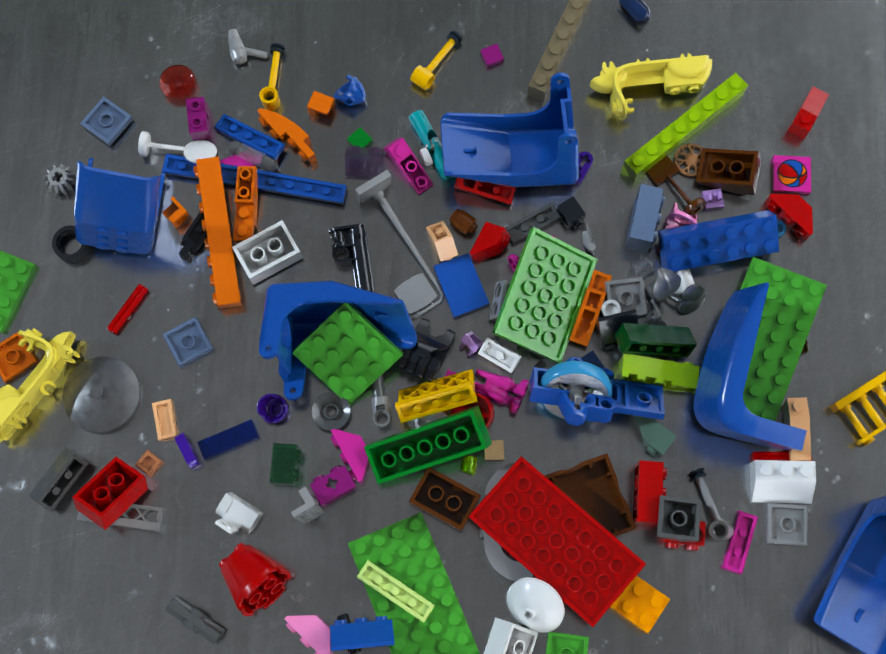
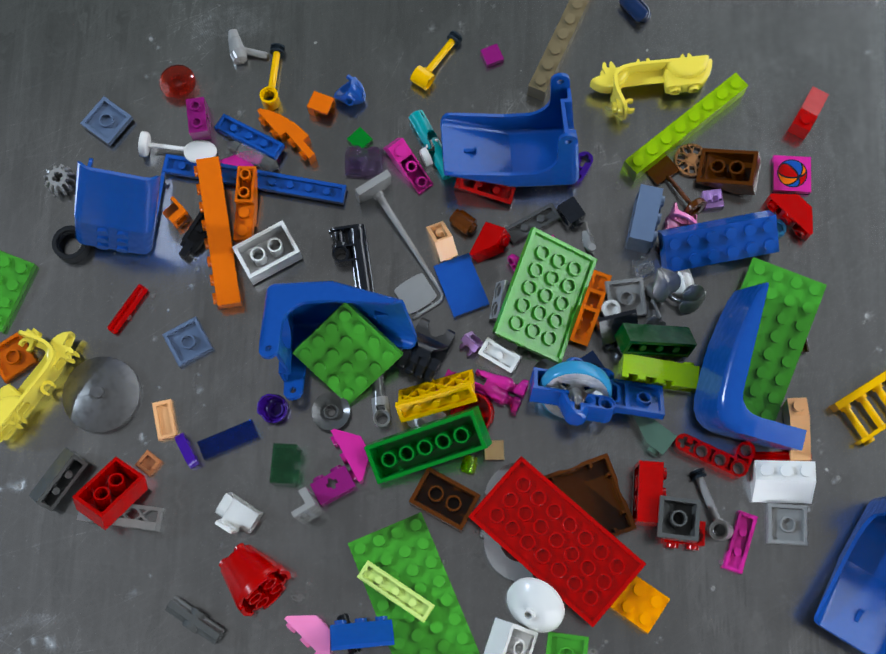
none -> red beam [672,433,756,479]

